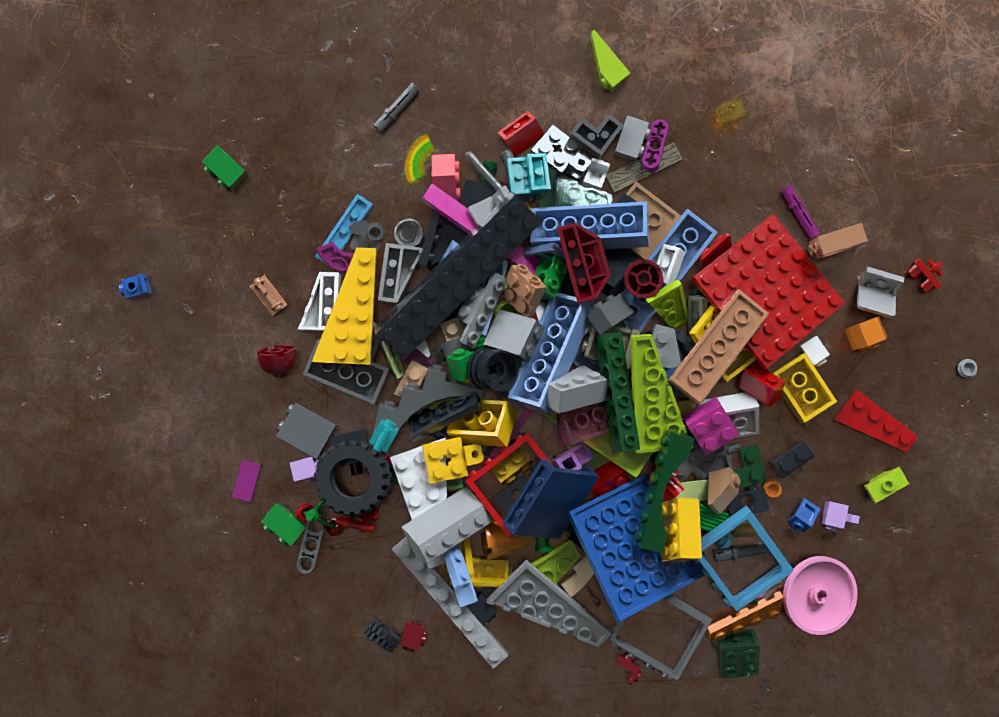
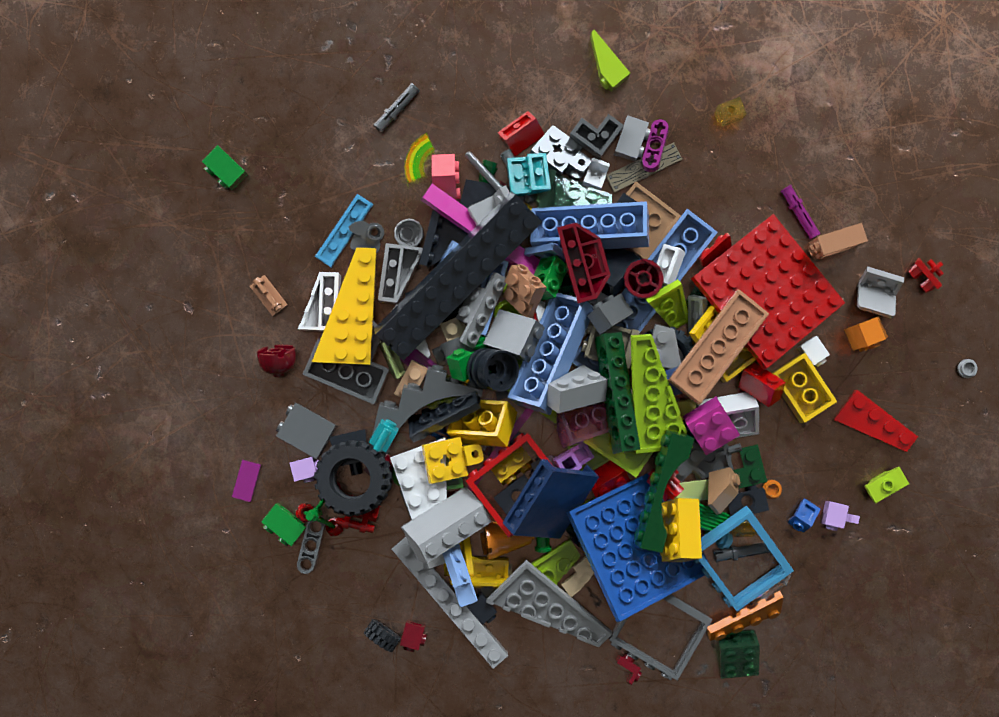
blue brick [119,273,152,300] -> none
magenta tile [315,242,354,272] -> none
black brick [768,441,815,479] -> none
bright pink dish [783,556,858,635] -> none

